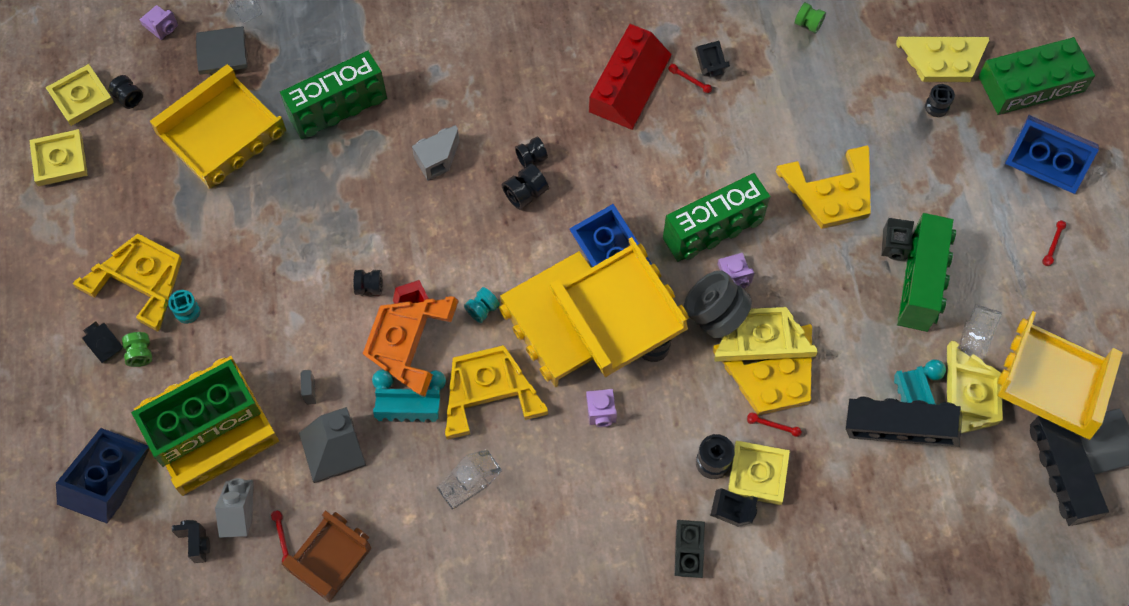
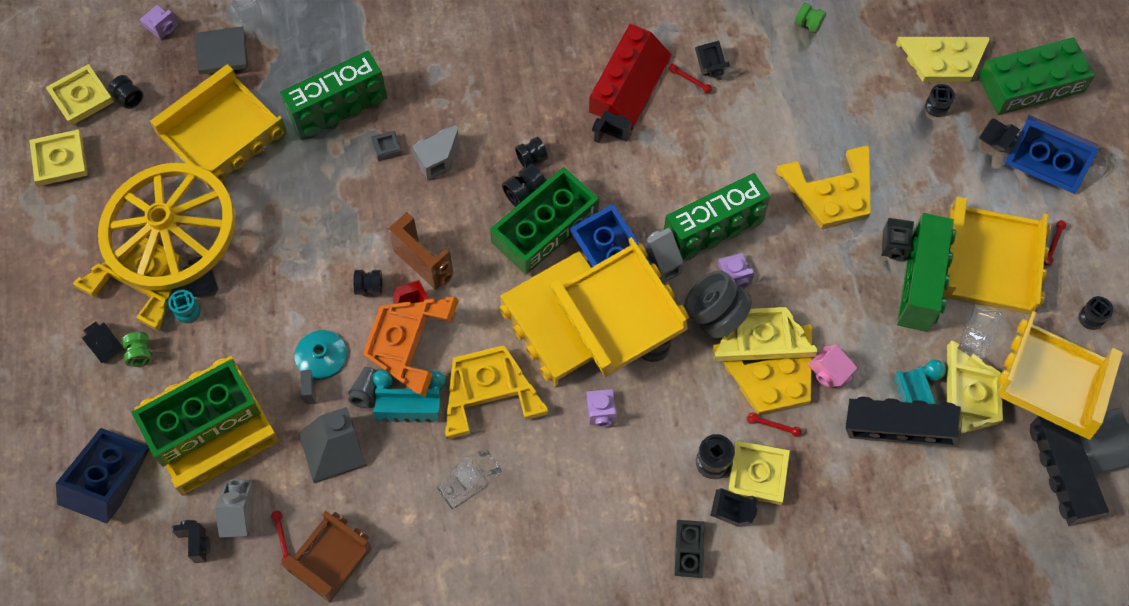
teal wheel [464,287,500,323] -> none
none -> yellow wheel [98,163,236,290]
none -> black bracket [183,256,219,297]
none -> teal dish [295,330,347,380]
none -> dark grey cone [348,367,377,408]
none -> dark grey tile [371,131,402,161]
none -> dark orange panel [388,212,454,290]
none -> green brick [490,167,599,275]
none -> black bracket [592,111,632,143]
none -> light grey slope [646,227,684,284]
none -> bright pink brick [808,344,857,387]
none -> yellow panel [943,196,1051,314]
none -> black bracket [979,118,1020,151]
none -> black wheel [1078,296,1113,330]

